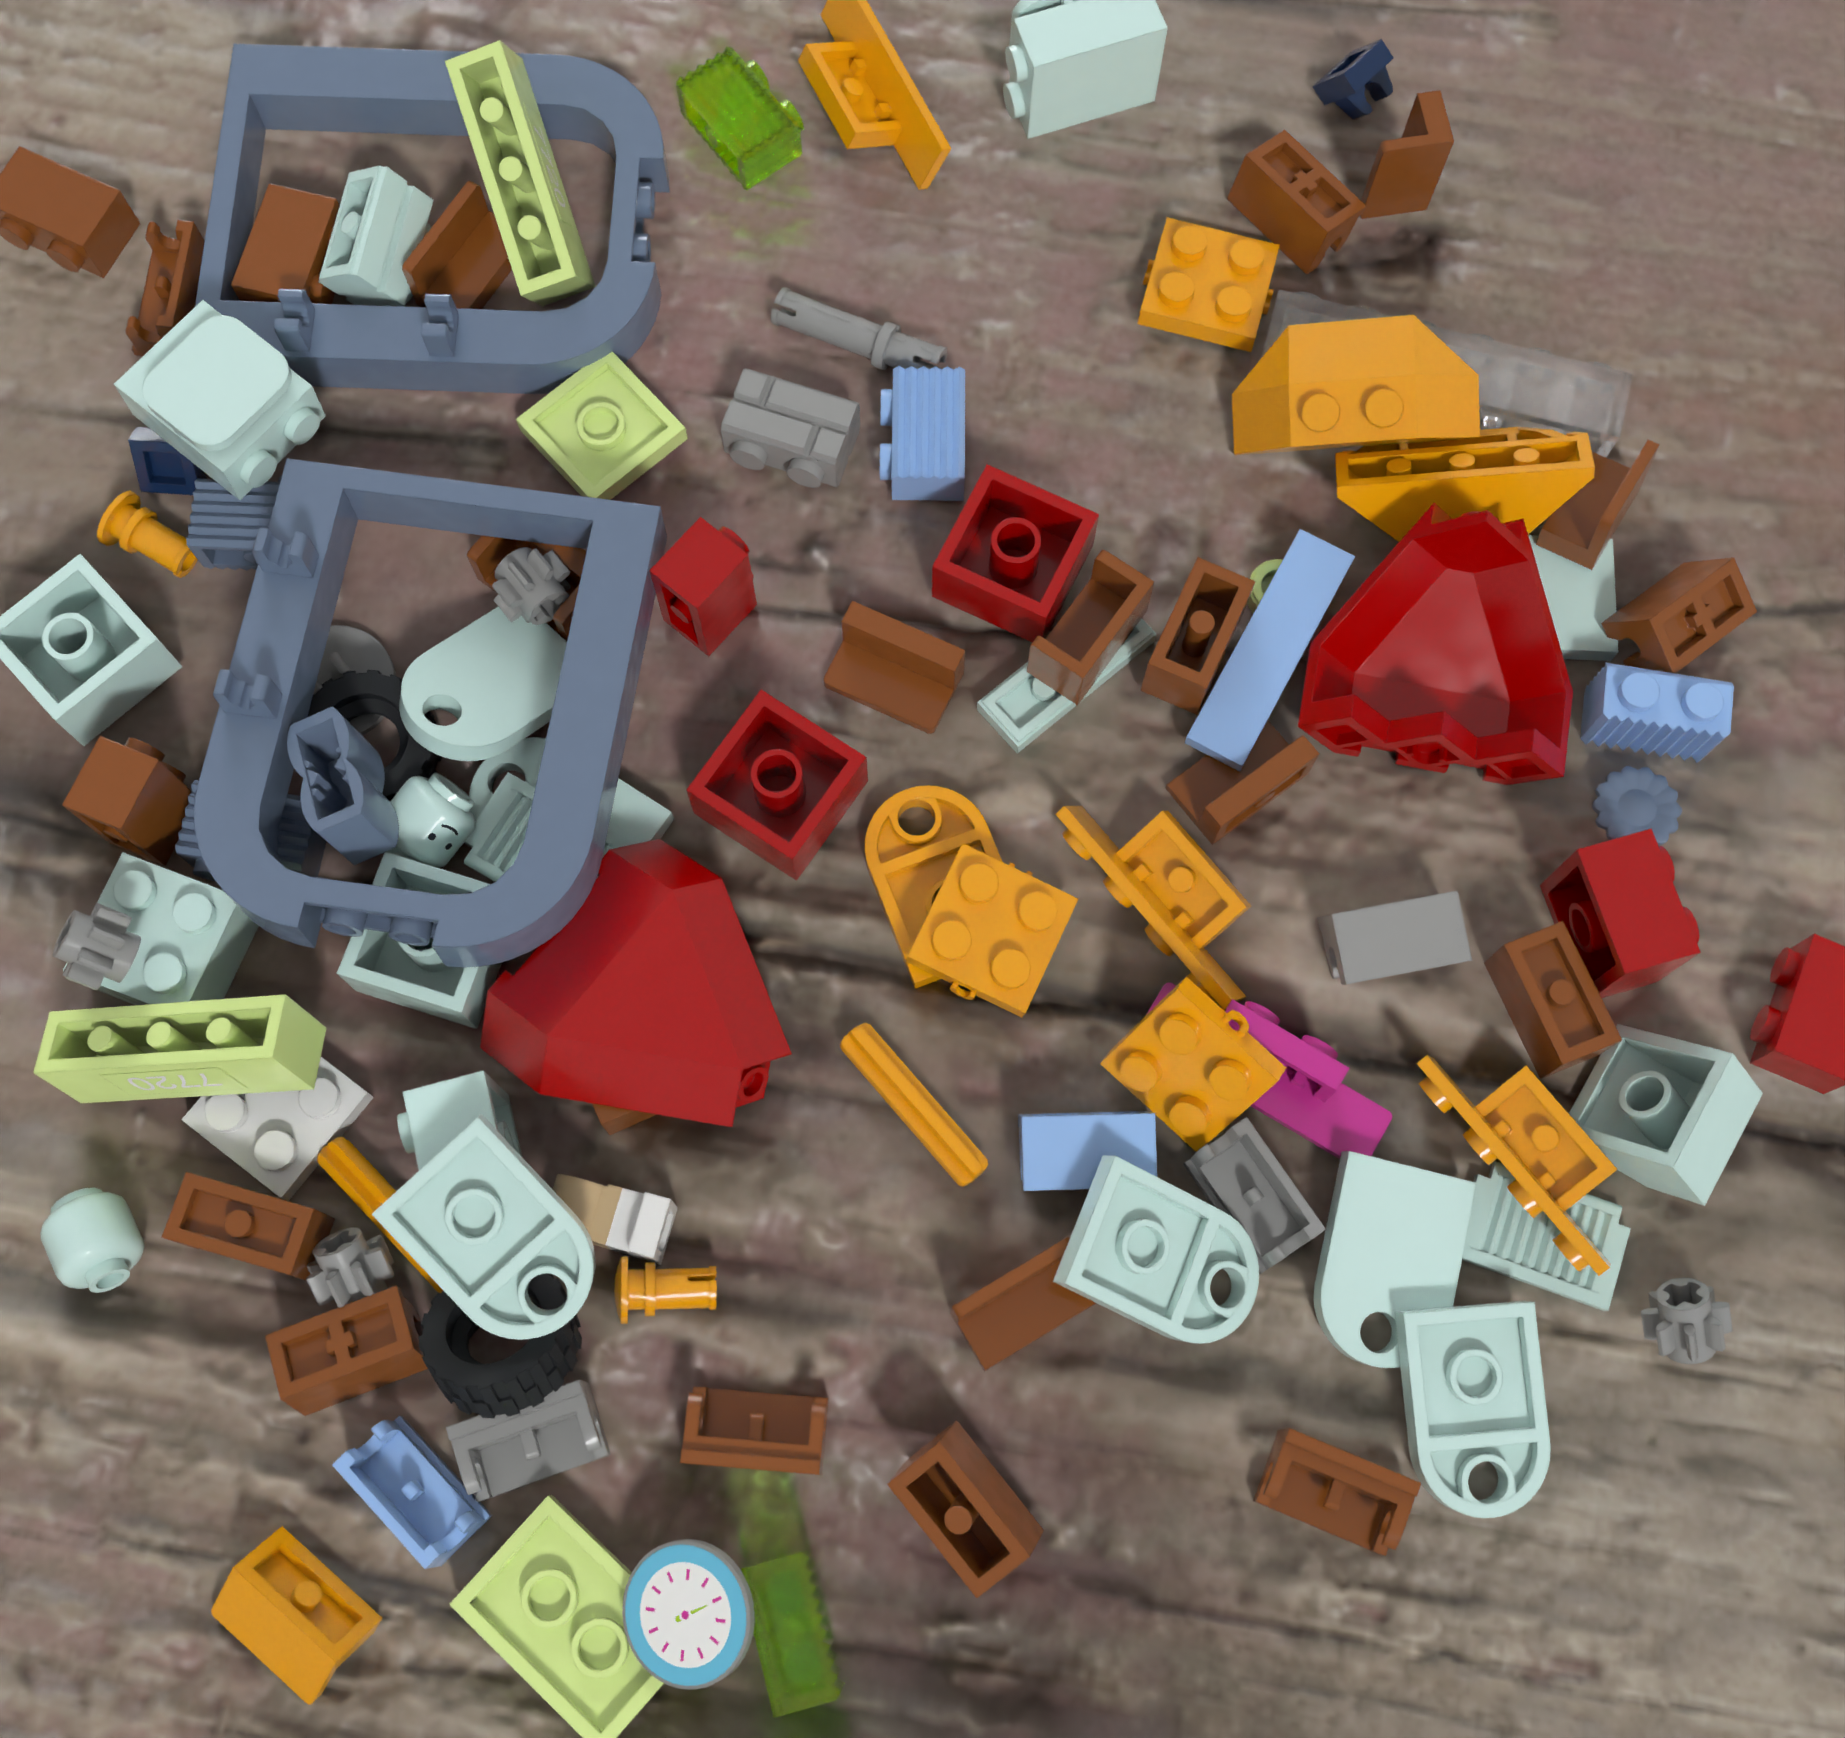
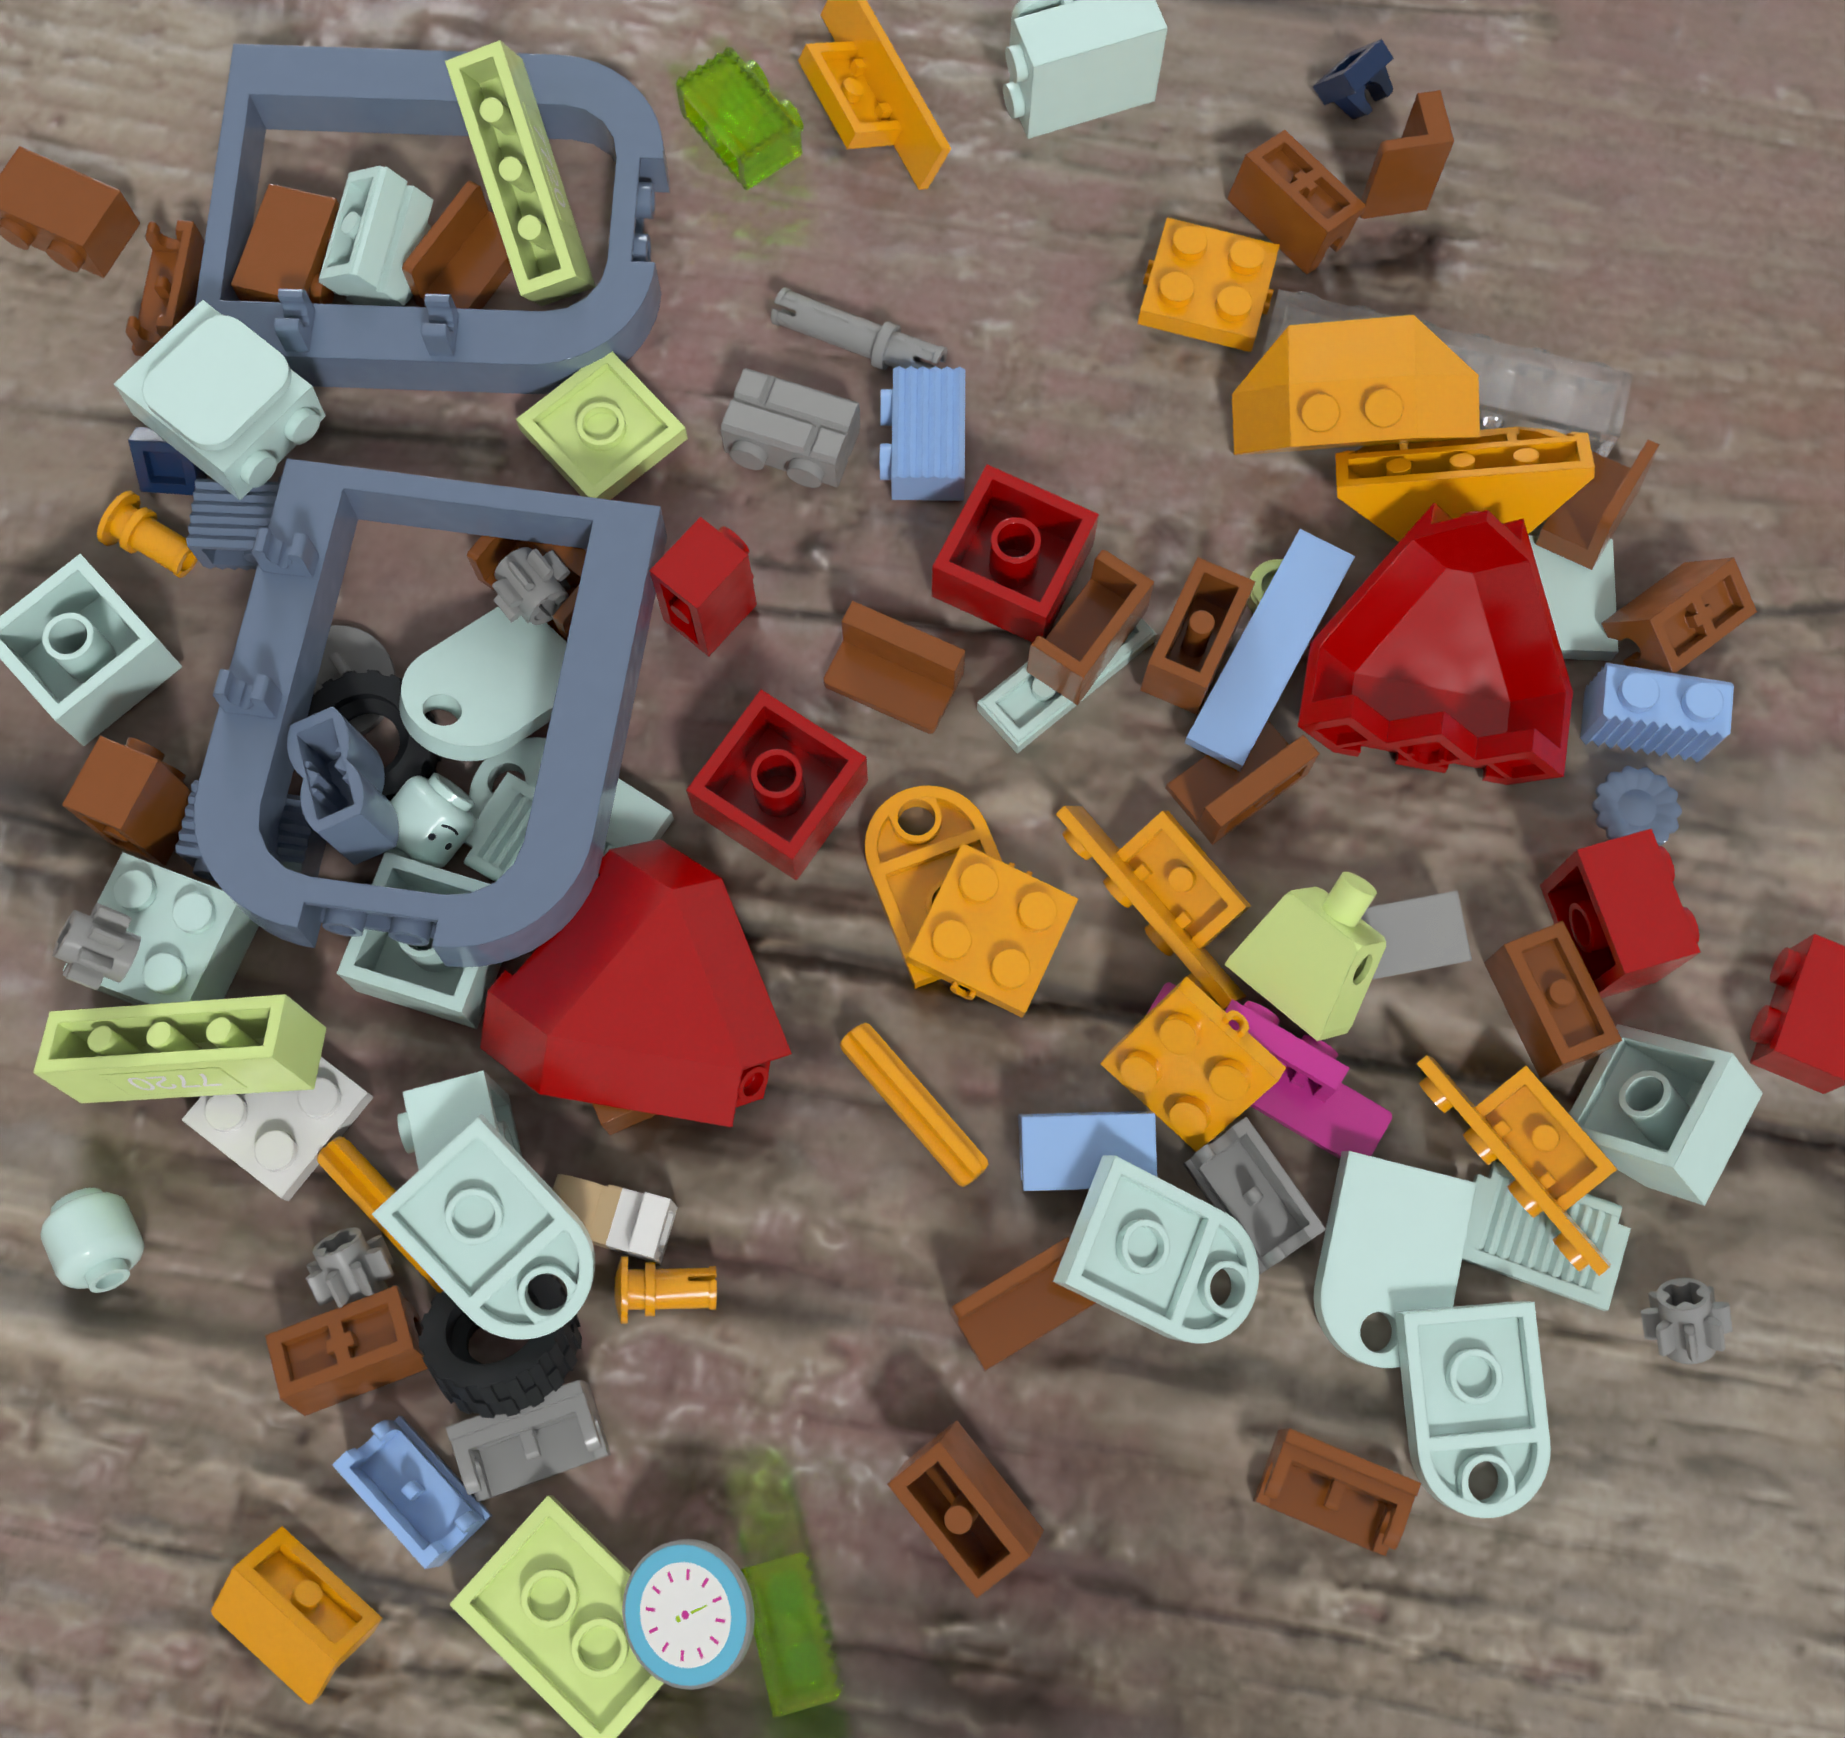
dark orange panel [161,1172,335,1281] -> none
dark orange hinge [680,1387,829,1475] -> none
none -> yellowish green torso [1224,872,1386,1041]

